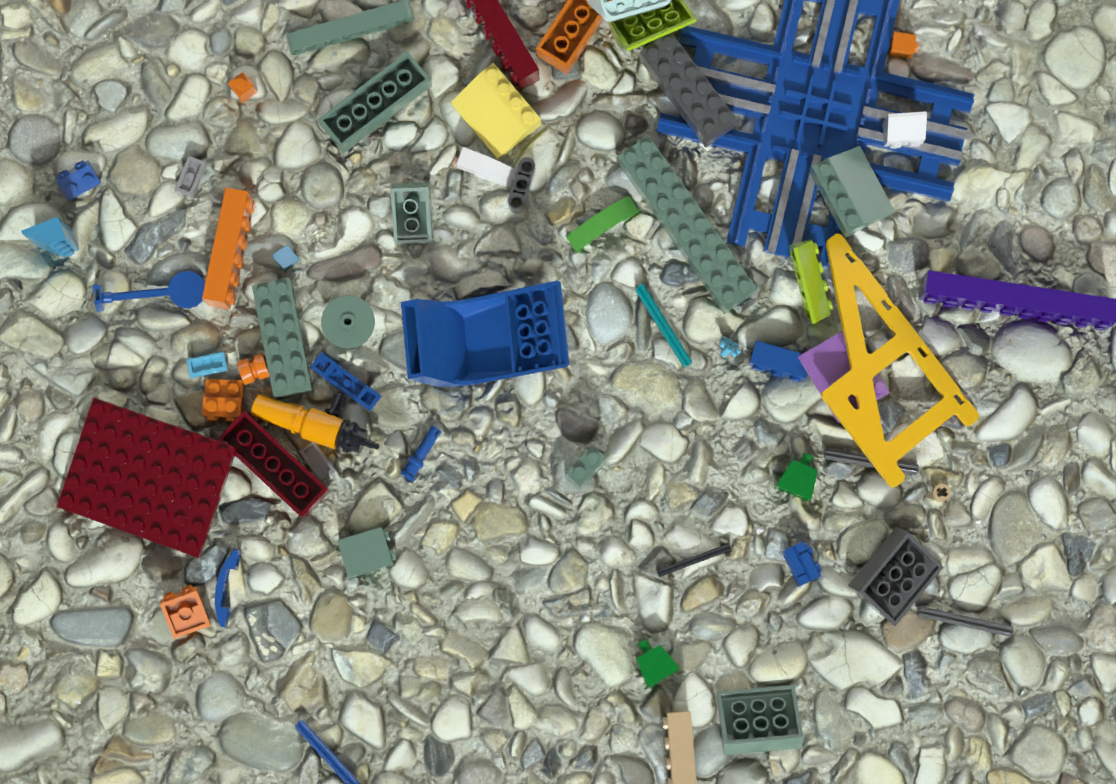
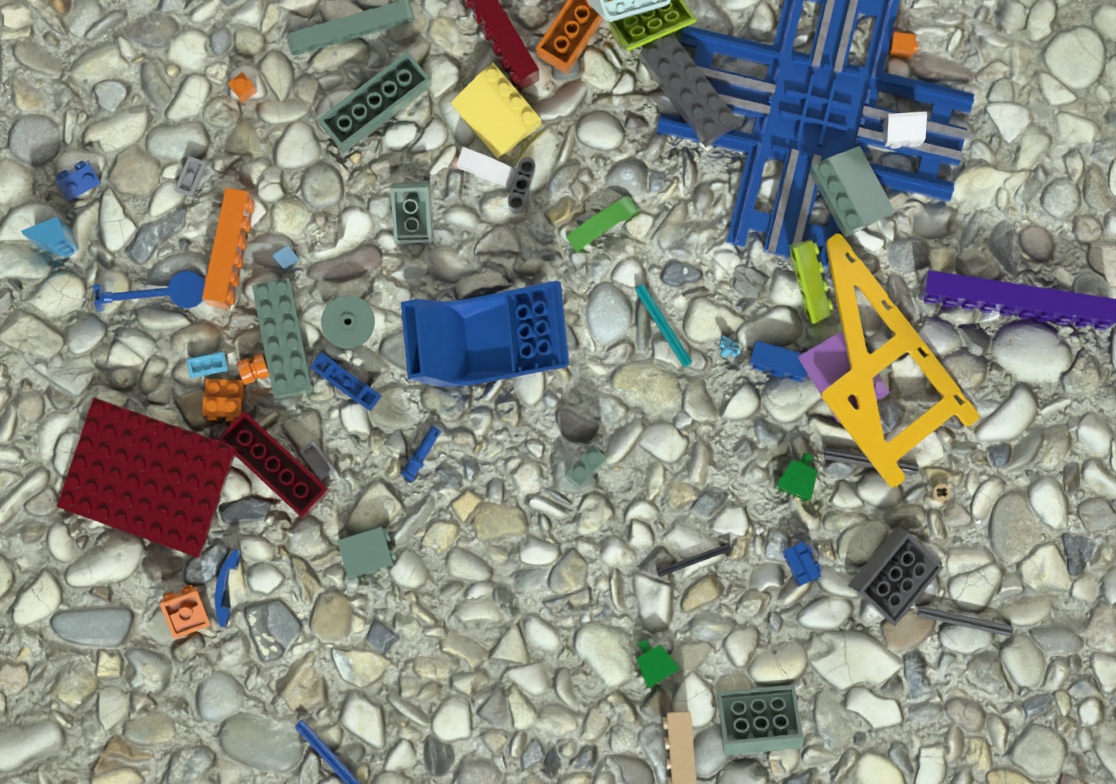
light orange piece [251,393,380,454] -> none
sand green brick [617,135,757,314] -> none

